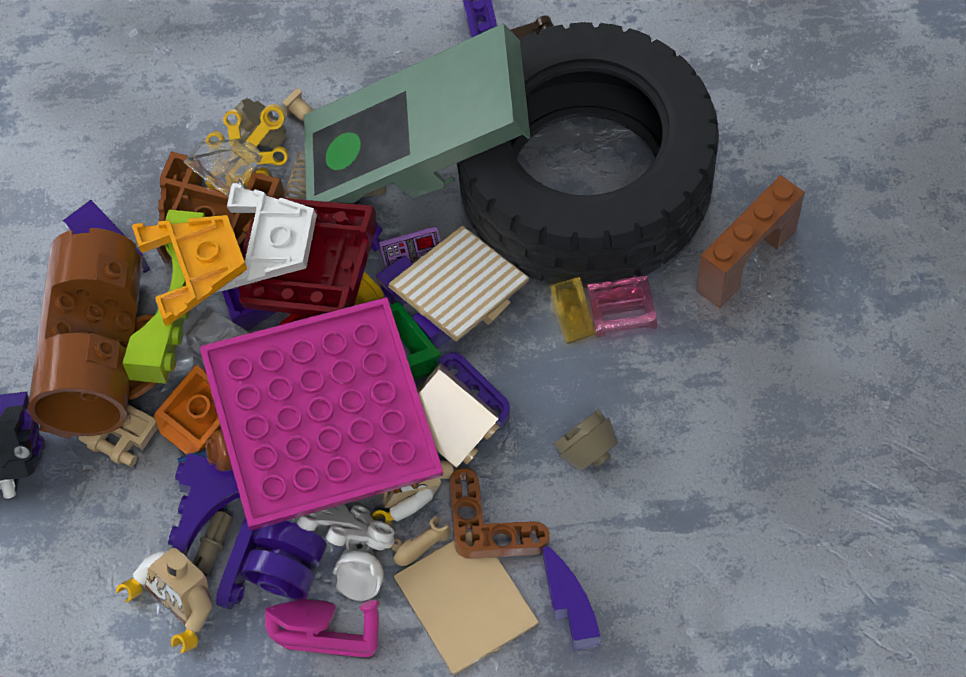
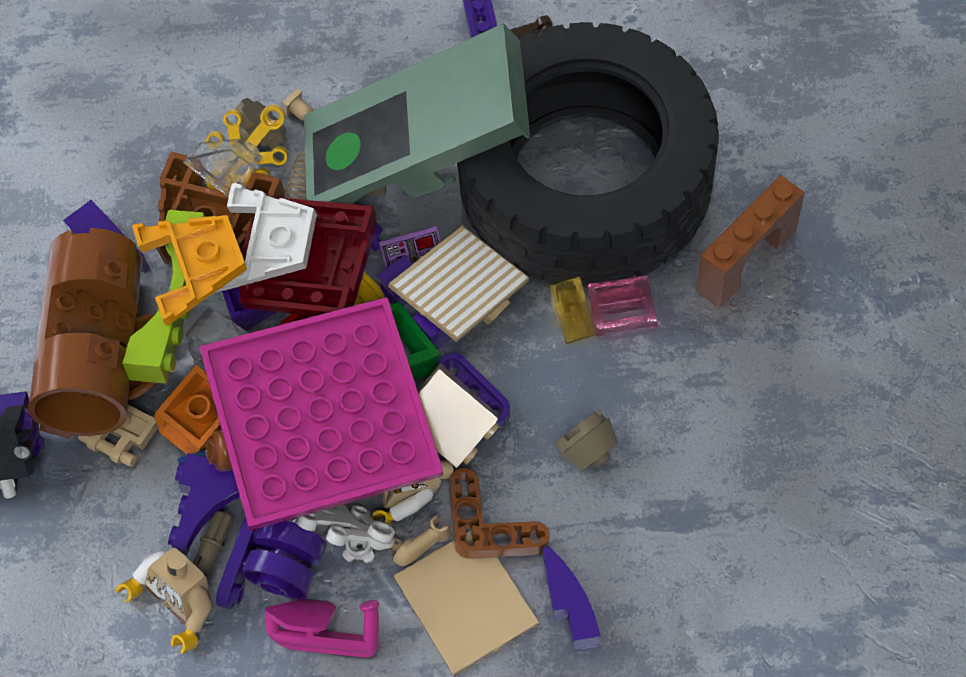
white hair [333,550,384,602] -> none

